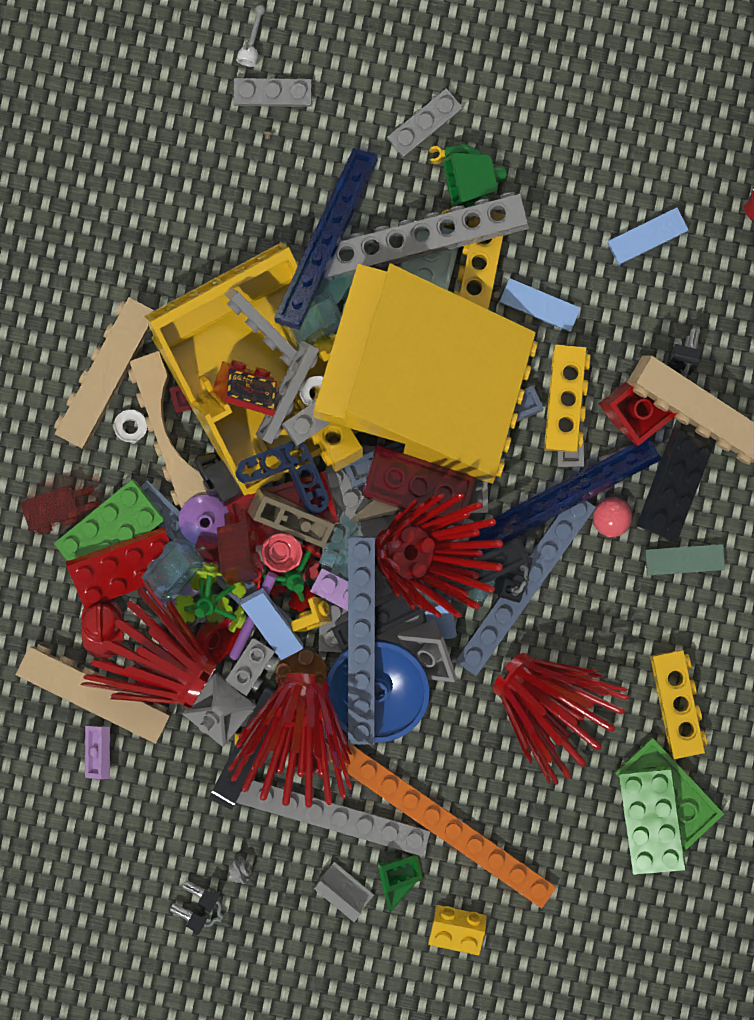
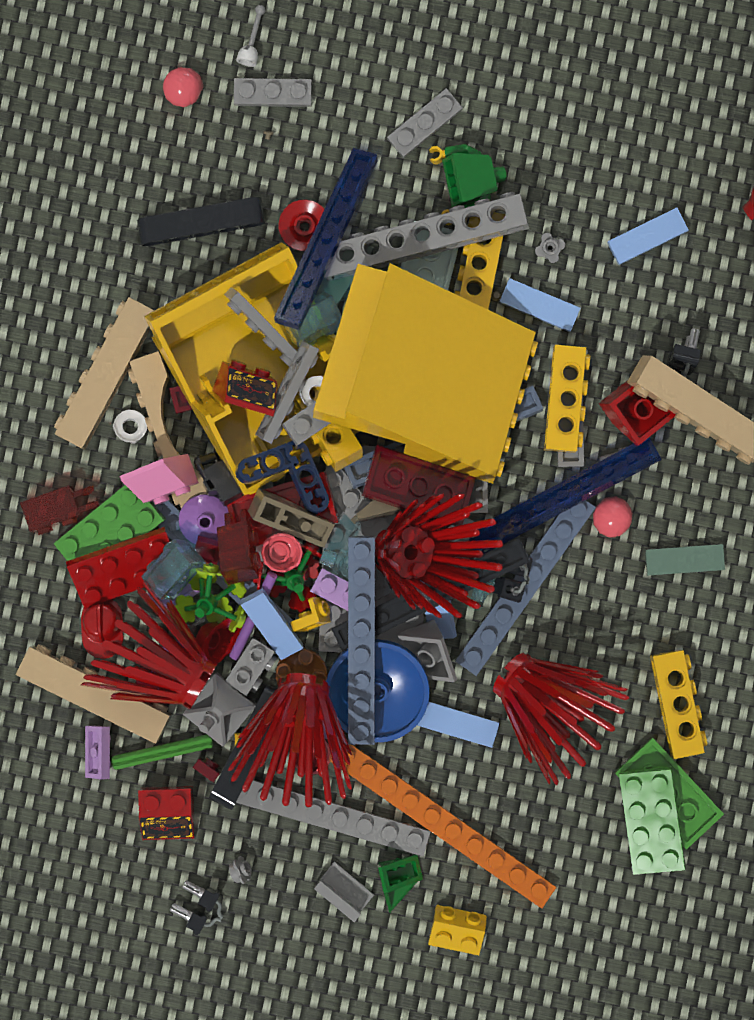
black plate [636,429,713,543] -> none
none -> bright green axle [111,734,213,770]
none -> bright pink slope [120,454,199,505]
none -> black beam [137,197,266,246]
none -> red slope [138,786,195,840]
none -> coral hair [163,67,203,107]
none -> dark red plate [192,757,221,783]
none -> red dish [279,200,330,251]
none -> light blue tile [417,702,499,748]
none -> light grey plate [535,233,565,263]

